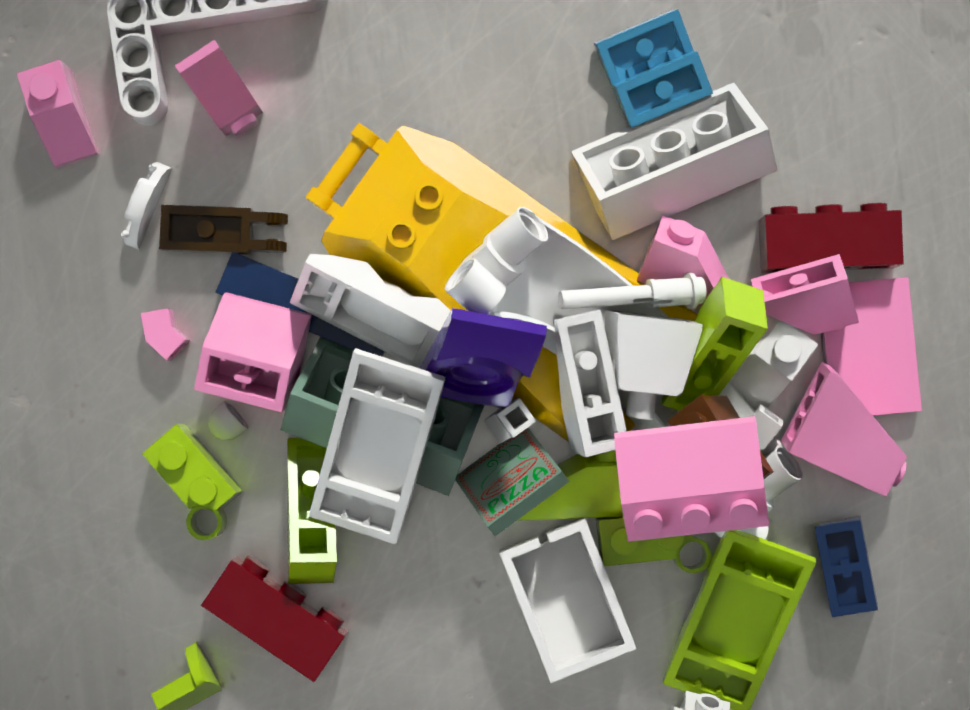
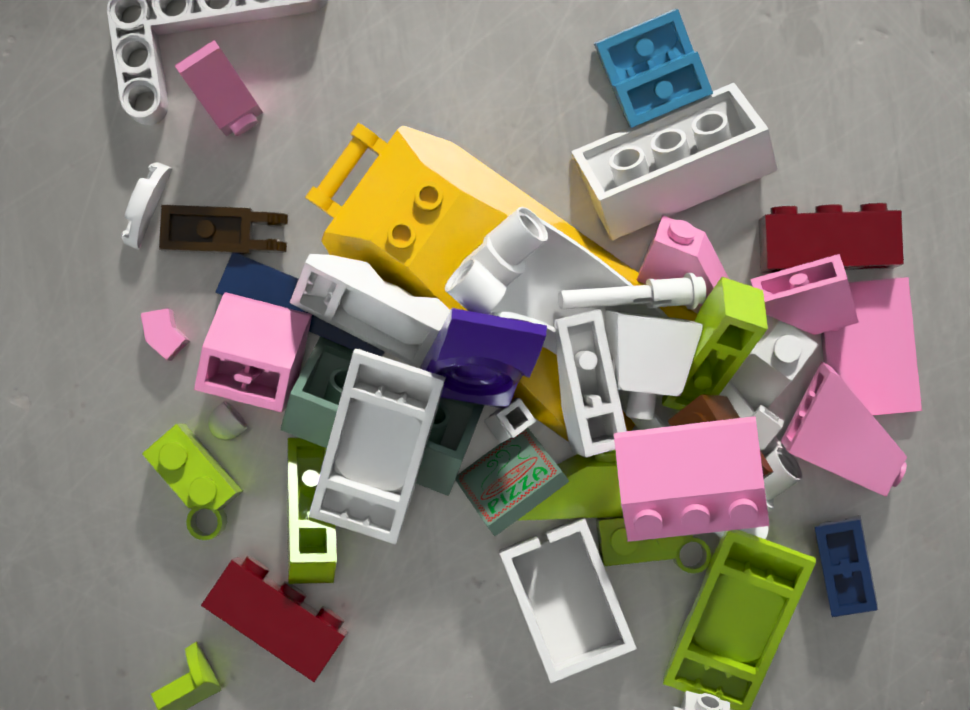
bright pink slope [16,60,99,167] -> none

